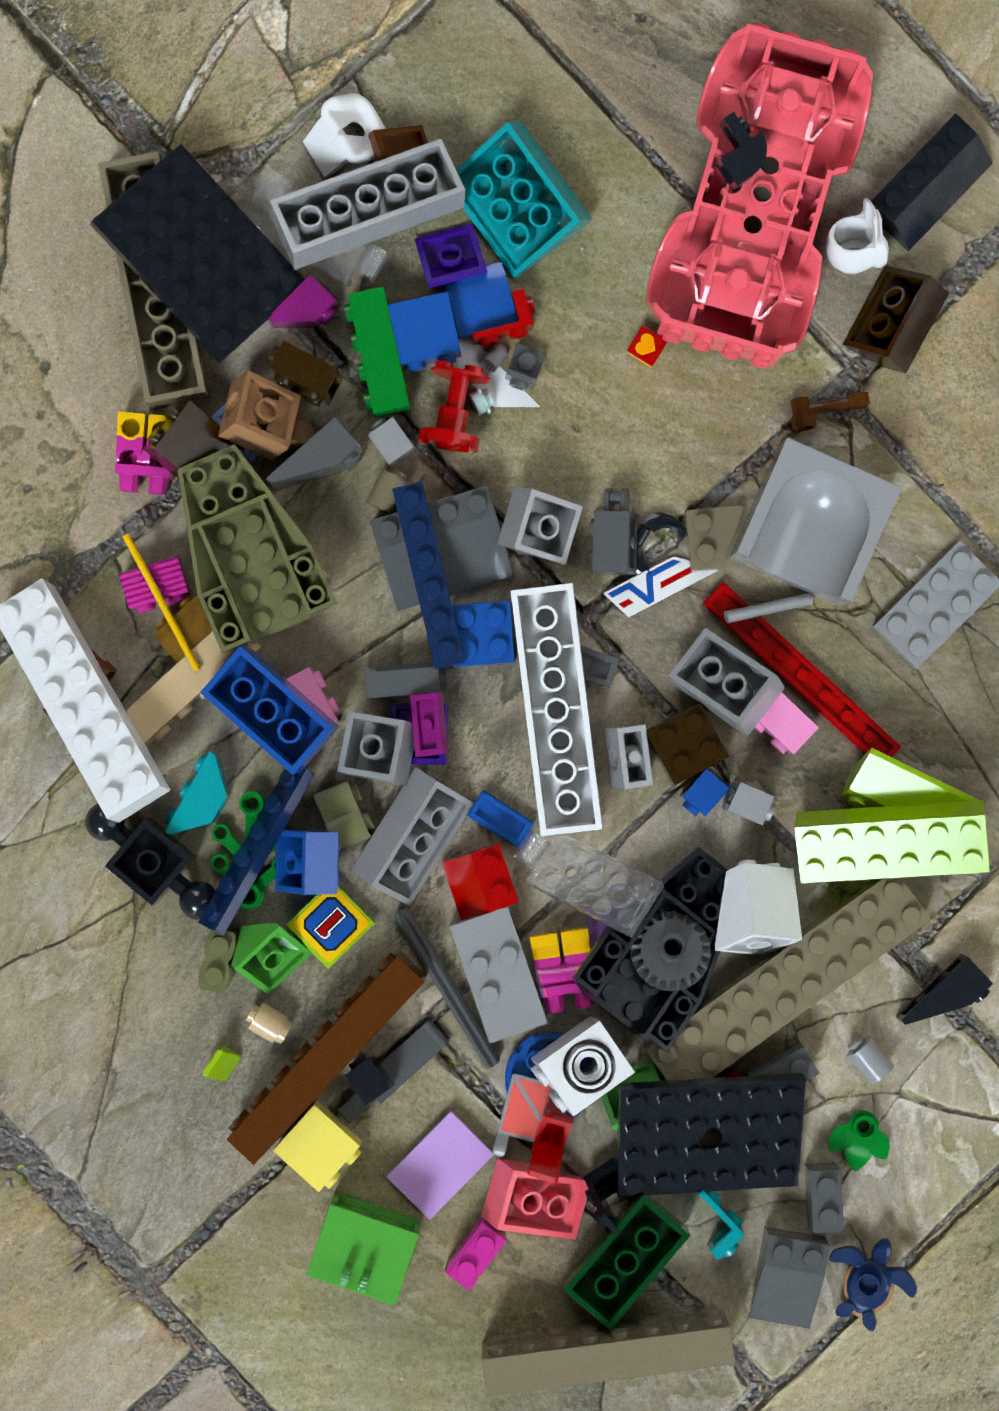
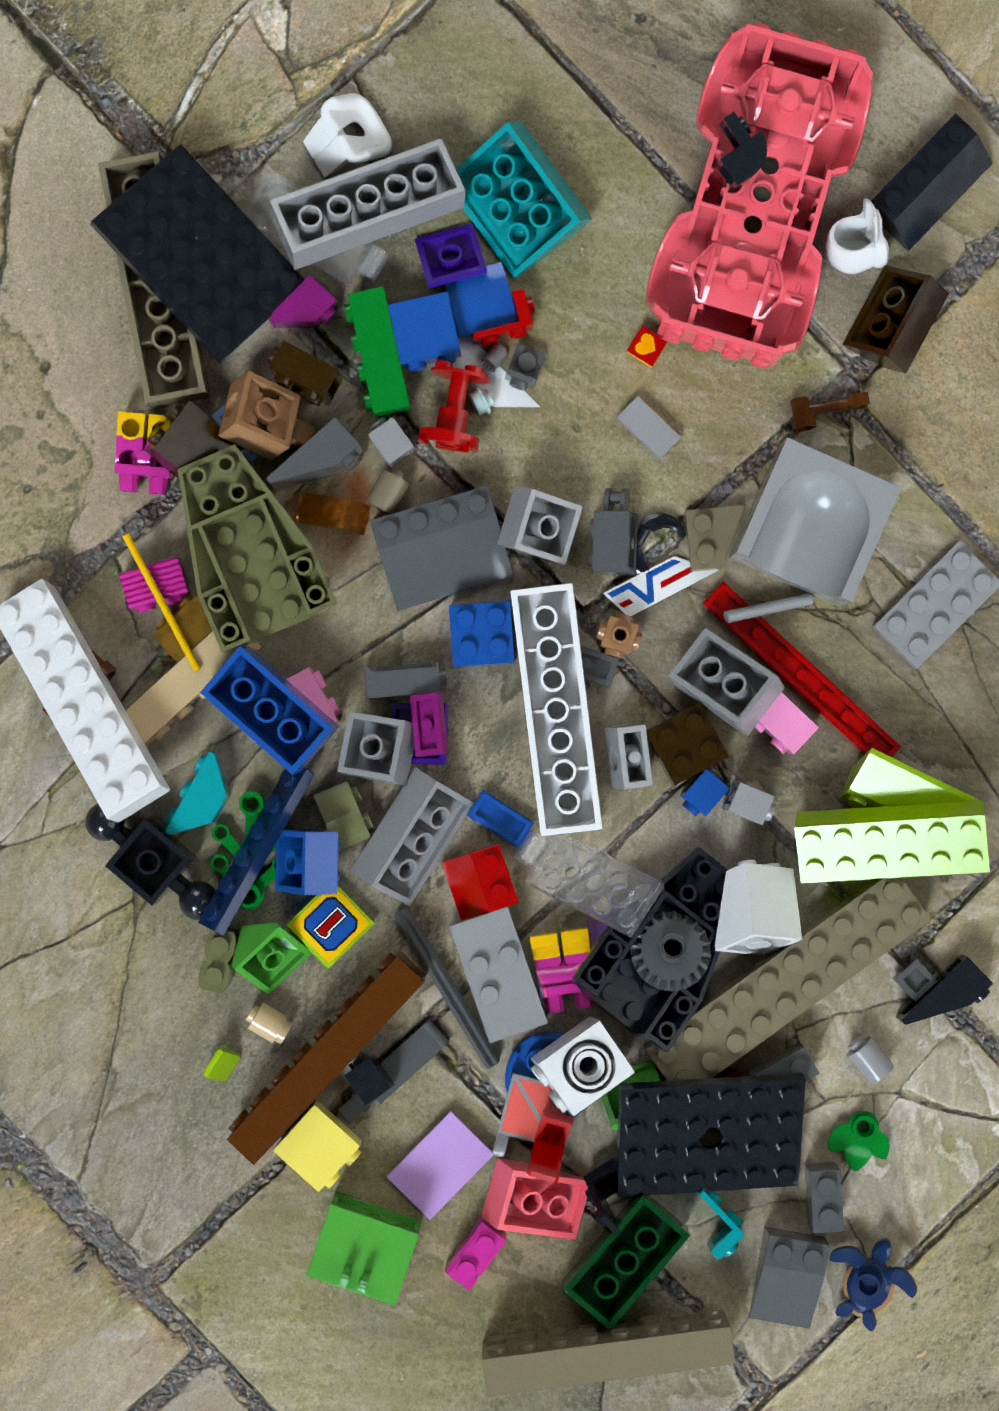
reddish brown tile [368,125,428,162] -> none
dark blue plate [392,482,465,670] -> none
none -> clear orange bracket [295,493,370,535]
none -> medium nougat brick [596,613,642,659]
none -> light grey tile [616,396,682,460]
none -> dark grey plate [893,958,938,1002]

